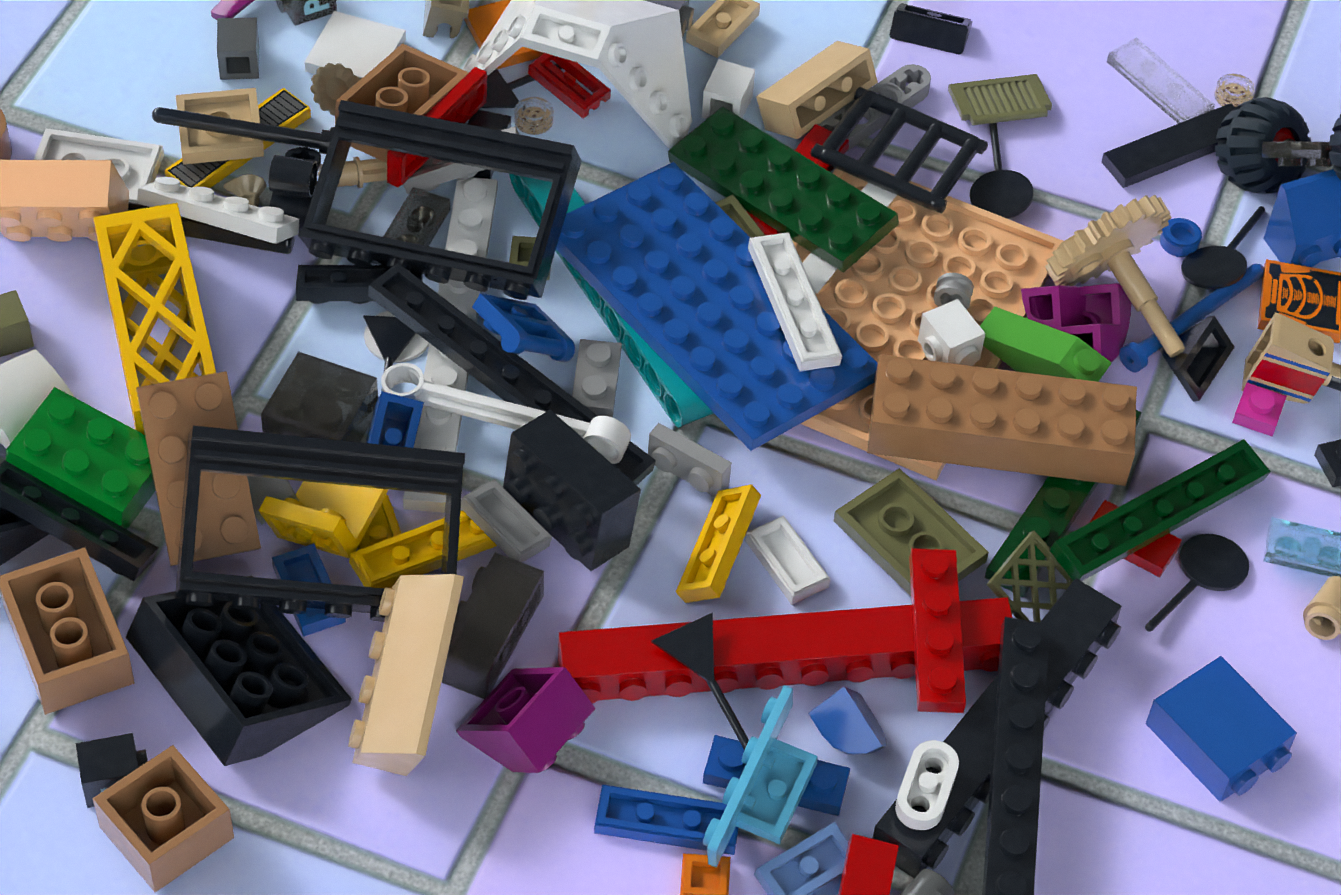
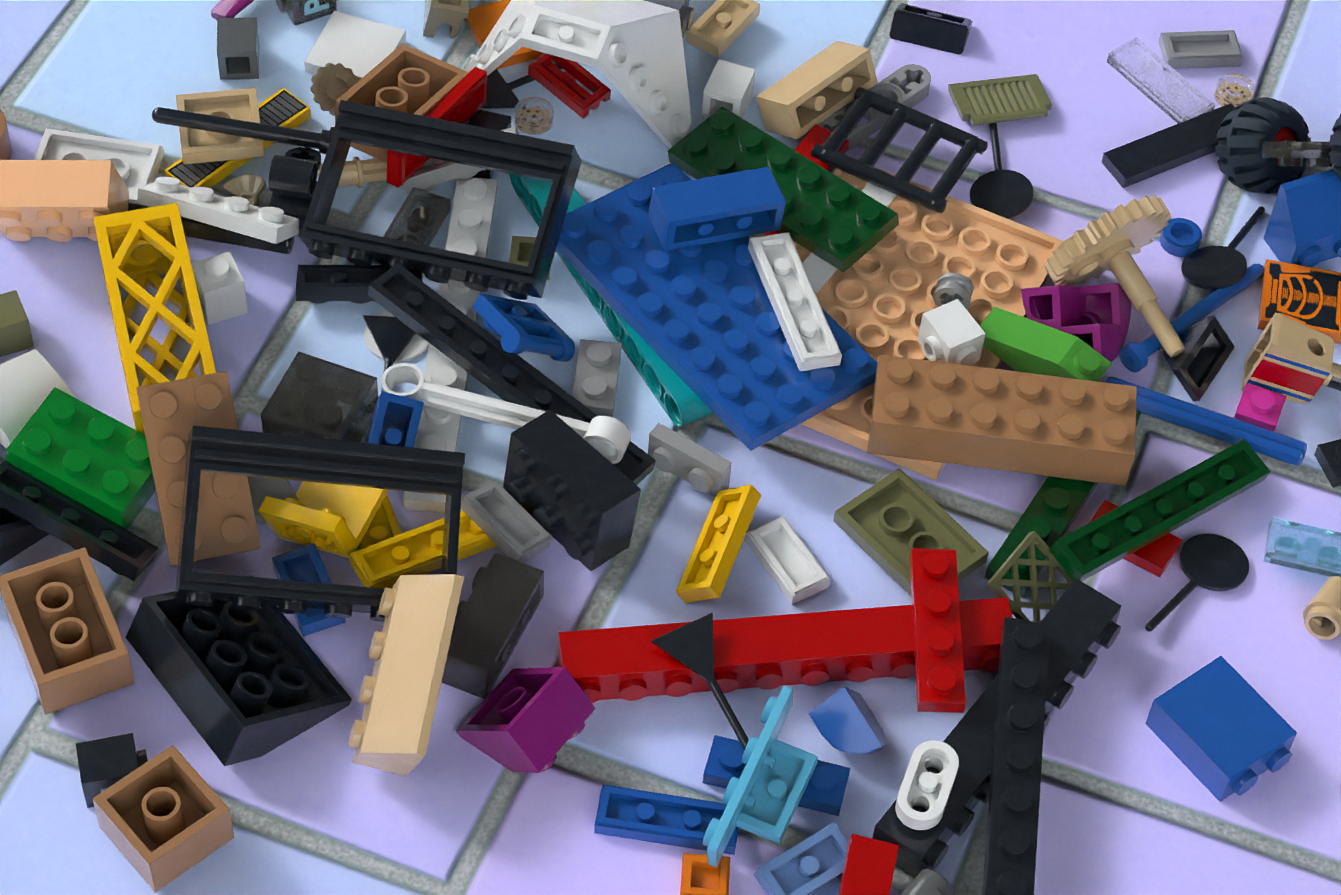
none -> white brick [191,251,248,325]
none -> blue brick [648,167,786,251]
none -> blue axle [1105,376,1307,466]
none -> light grey tile [1158,30,1243,69]

